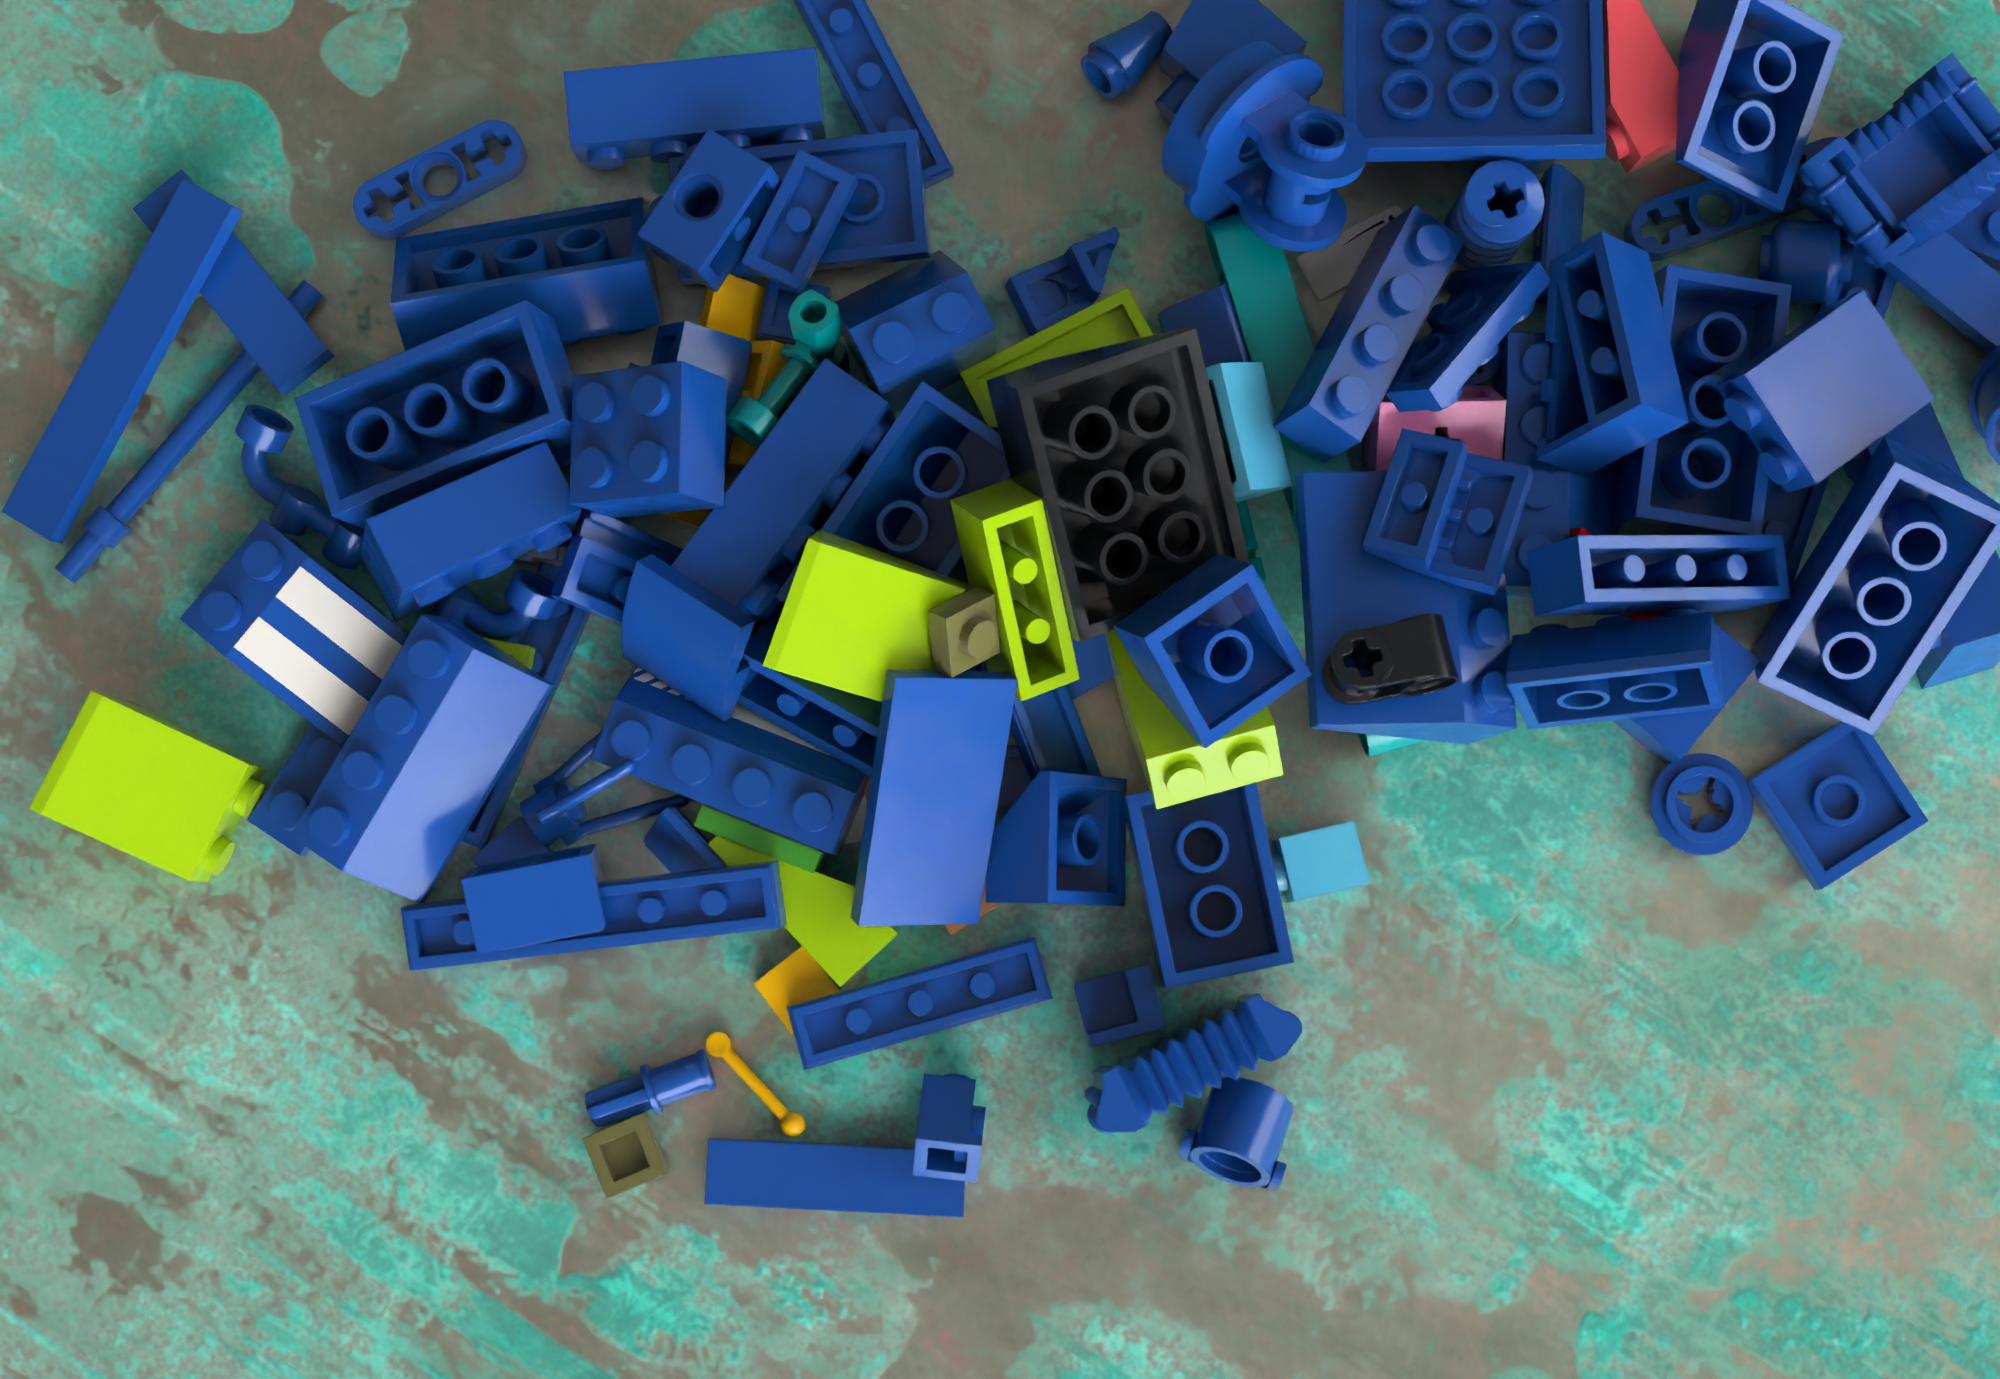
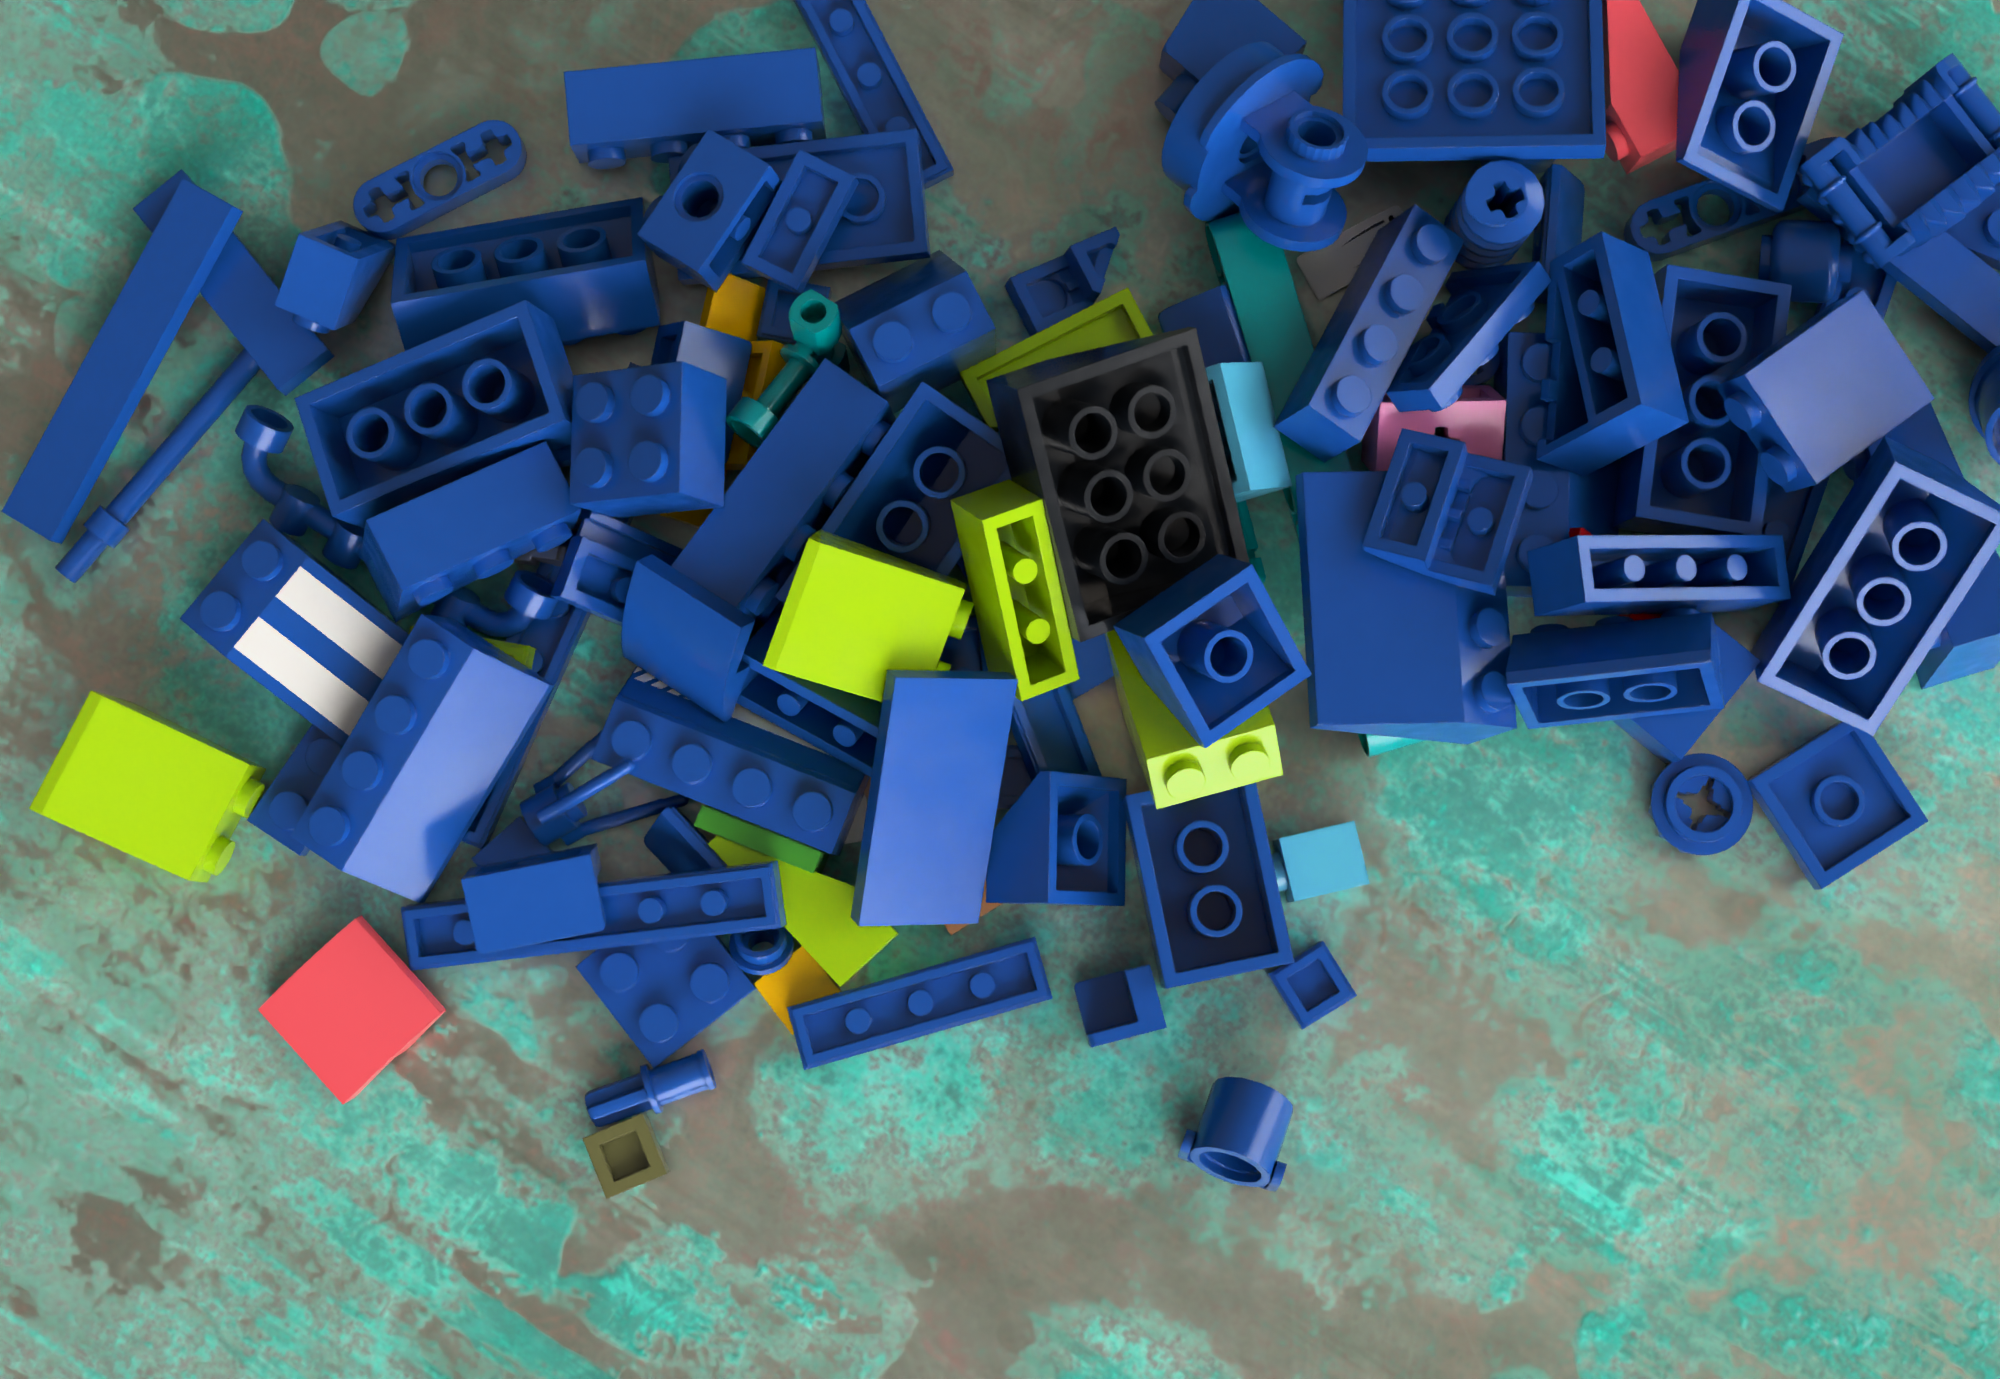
blue tile [704,1138,965,1217] -> none
yellow hinge [706,1032,806,1137] -> none
blue brick [913,1073,986,1183] -> none
olive plate [928,586,1000,678] -> none
blue cone [1081,11,1173,99] -> none
blue piece [1085,994,1302,1134] -> none
black piece [1322,613,1459,705] -> none
none -> coral slope [258,915,446,1105]
none -> blue slope [275,220,396,333]
none -> blue plate [575,935,757,1068]
none -> blue plate [729,927,794,975]
none -> blue tile [1267,941,1357,1029]

